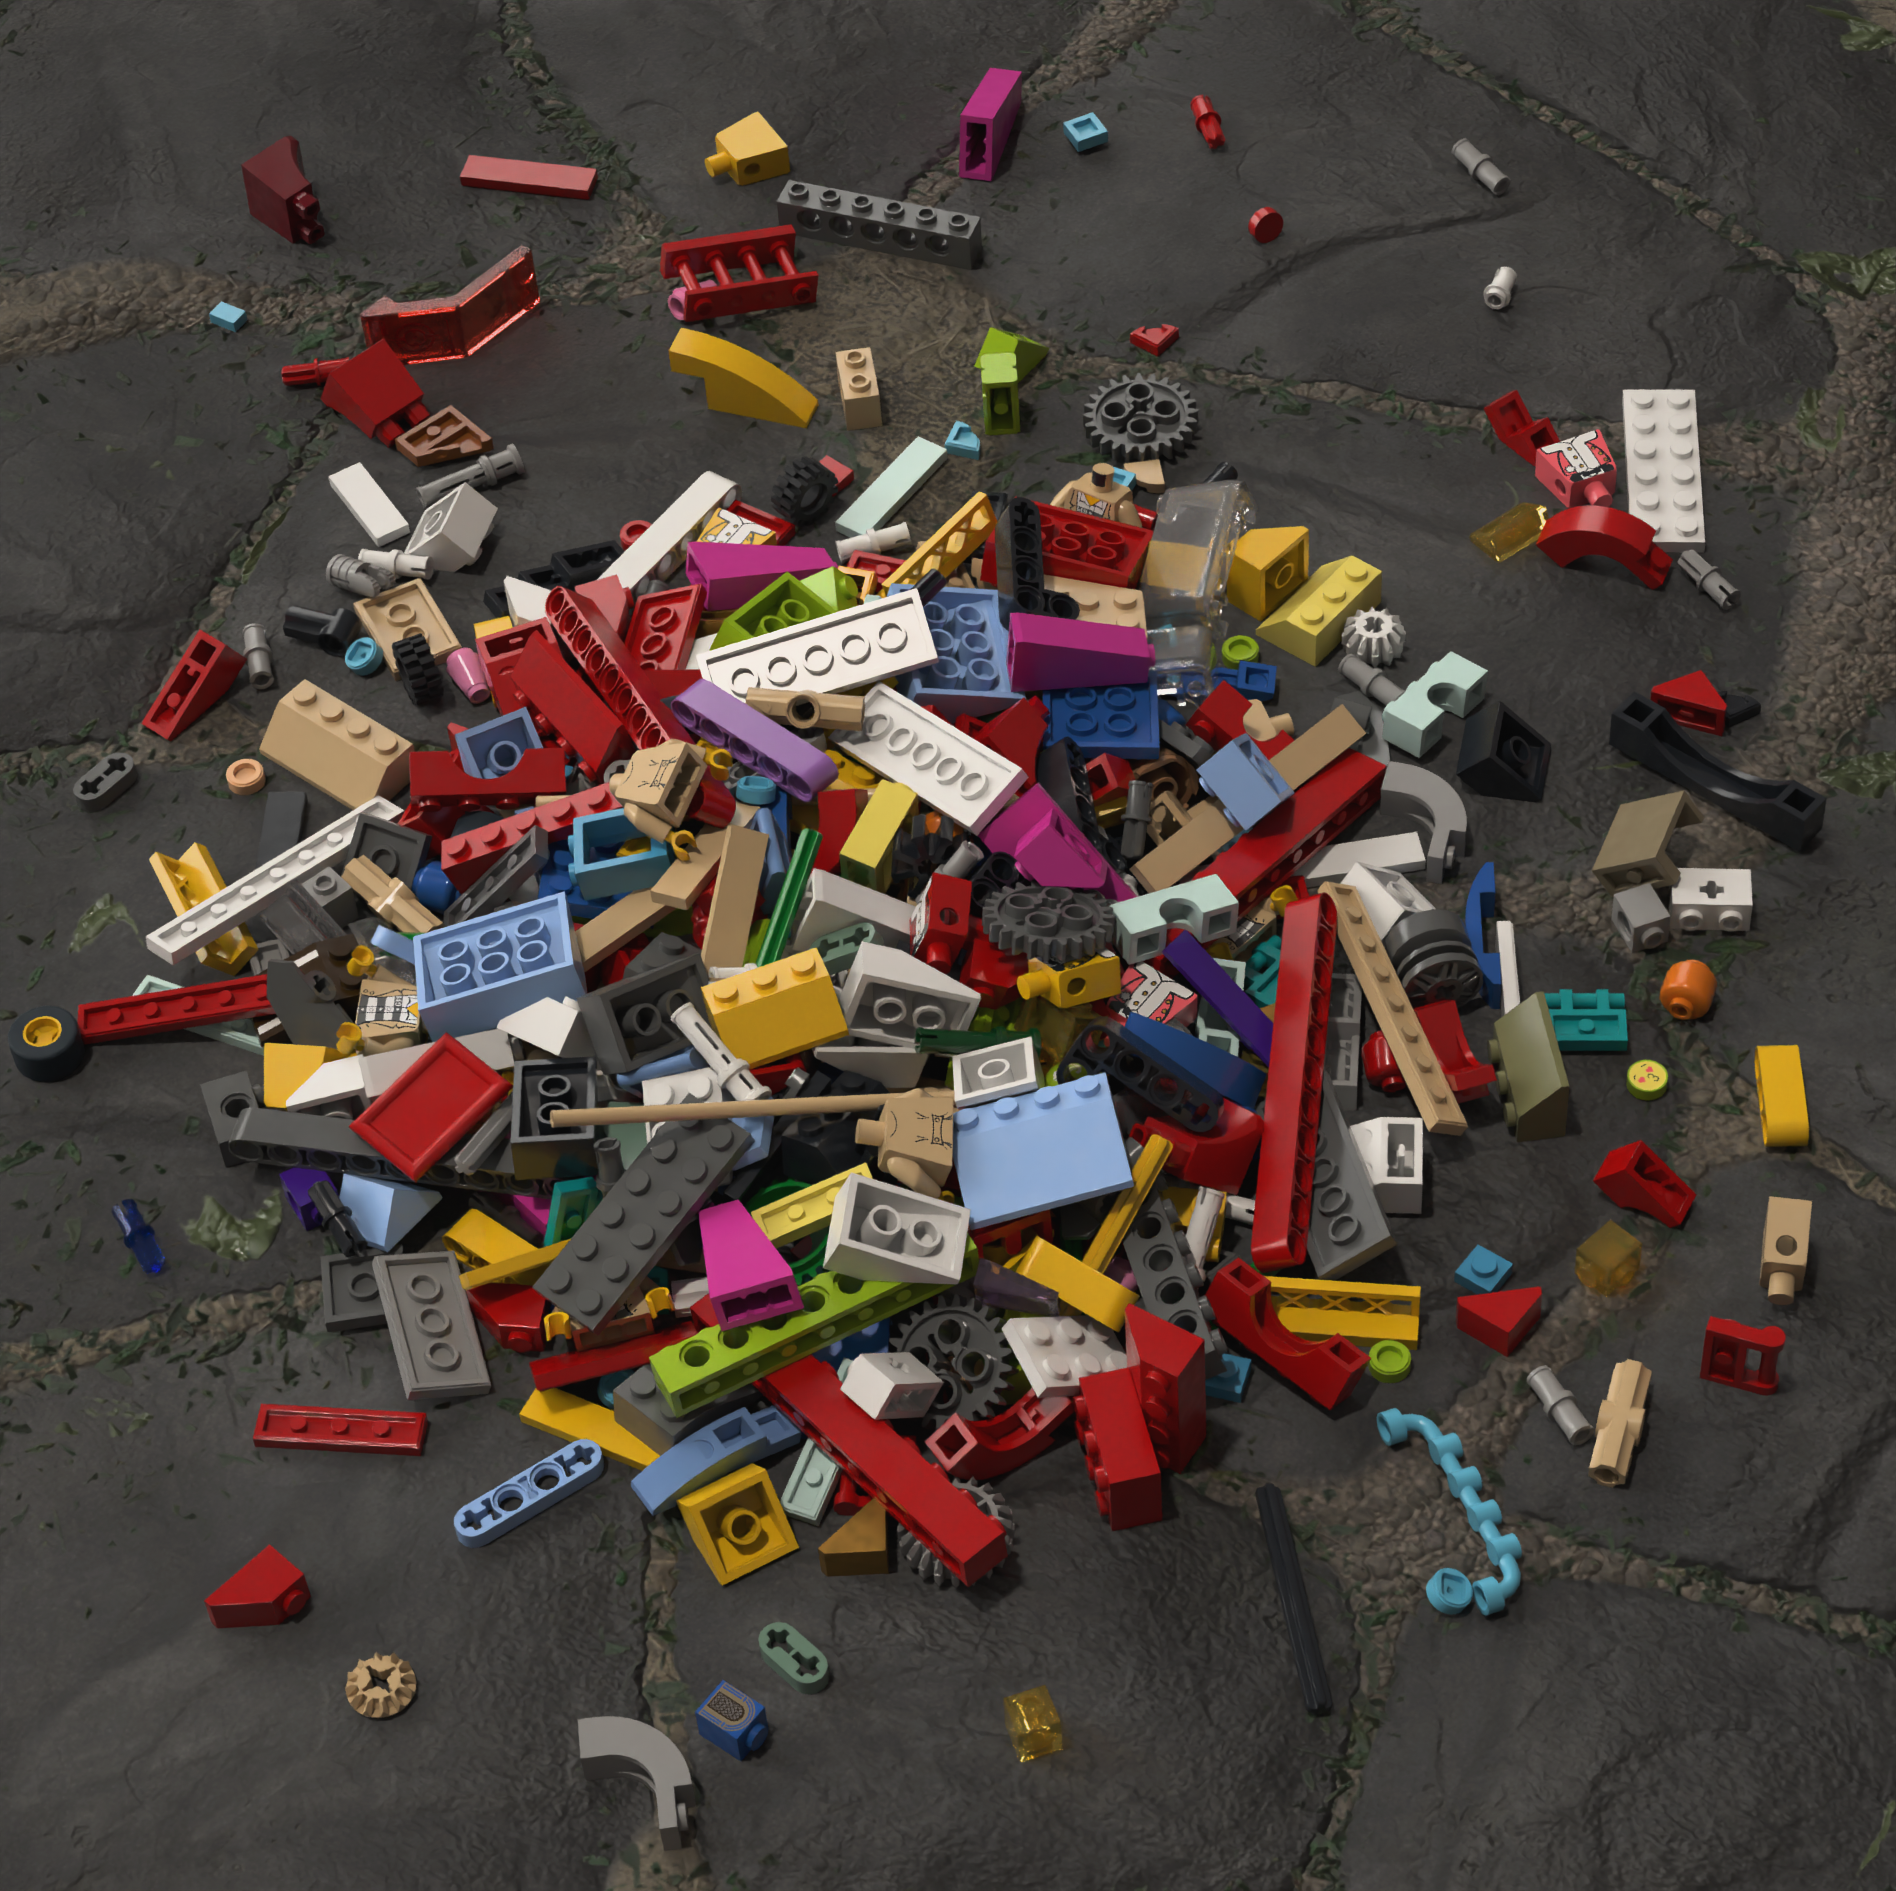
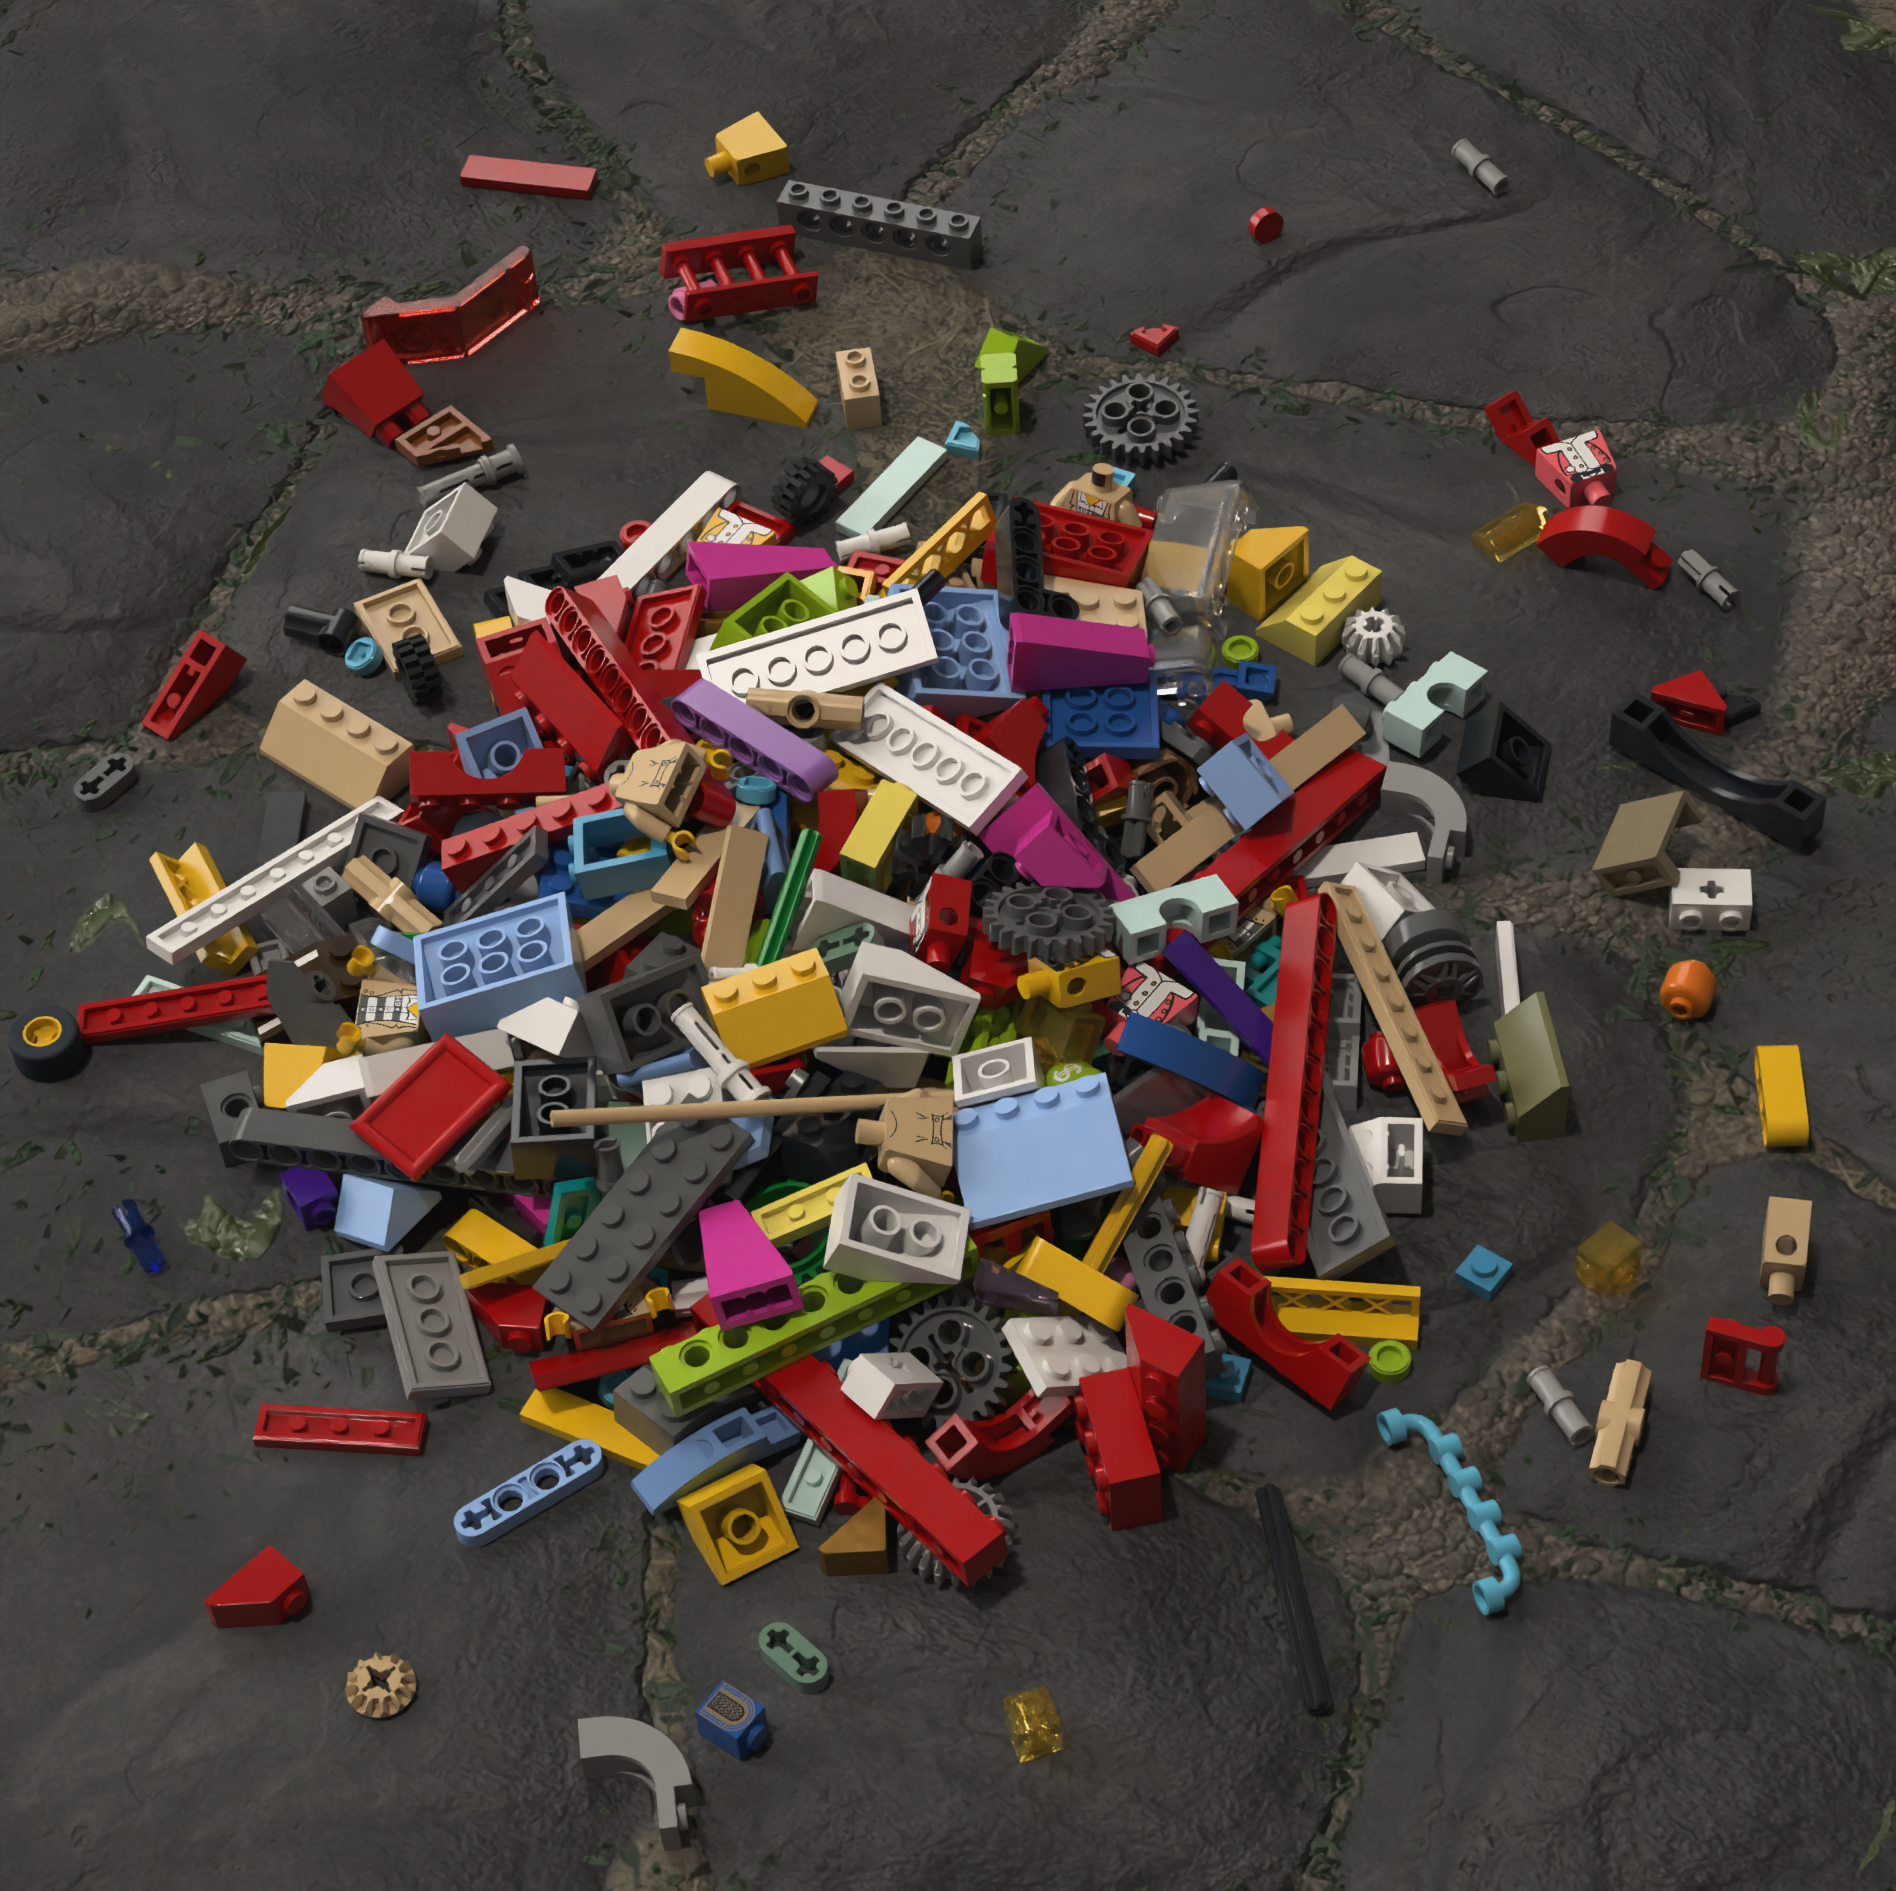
medium azure piece [209,301,248,332] -> none
light nougat tile [226,759,266,795] -> none
dark red hips [241,136,325,244] -> none
light grey pin [242,623,274,689] -> none
red axle [281,357,350,386] -> none
black axle [308,1180,368,1257] -> none
light grey hinge [326,554,396,598] -> none
white tile [328,462,410,547] -> none
bright pink cone [446,648,490,704] -> none
dark green pin [914,1026,1041,1058] -> none
dark pink slope [959,68,1022,181] -> none
black beam [1056,1016,1224,1132] -> none
medium azure plate [1063,112,1108,152] -> none
tan tile [1124,459,1165,493] -> none
red axle [1190,95,1225,149] -> none
medium azure tile [1426,1568,1473,1615] -> none
red slope [1456,1286,1542,1357] -> none
blue slope [1465,862,1501,1009] -> none
white pin [1483,267,1518,309] -> none
teal plate [1544,989,1628,1051] -> none
red arch [1593,1140,1697,1228] -> none
light grey brick [1611,883,1670,953] -> none
white plate [1622,389,1705,553] -> none
tile [1626,1060,1668,1100] -> none
none -> light grey axle [1136,577,1184,637]

